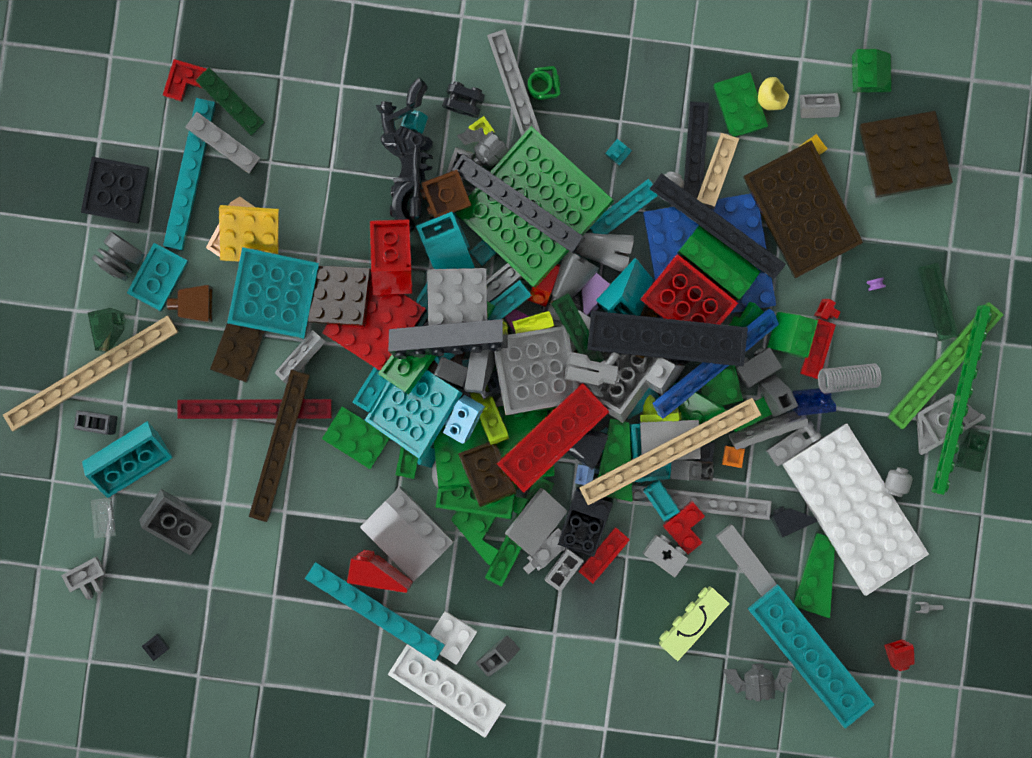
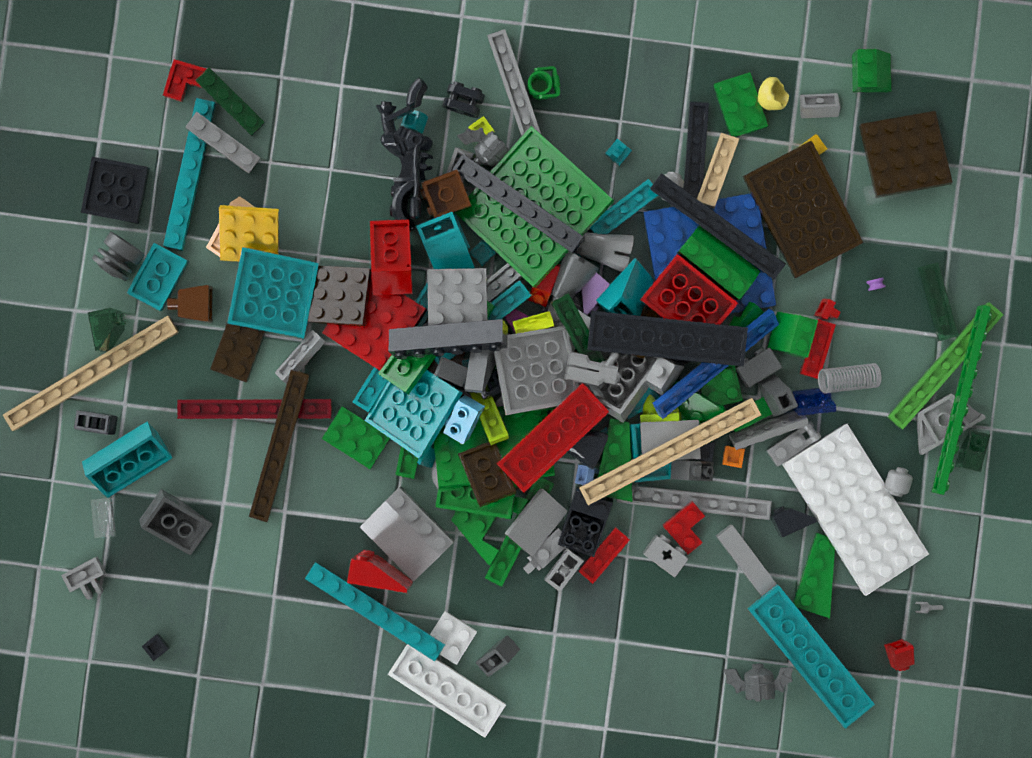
teal tile [643,479,680,522] -> none
yellowish green brick [659,586,730,661] -> none

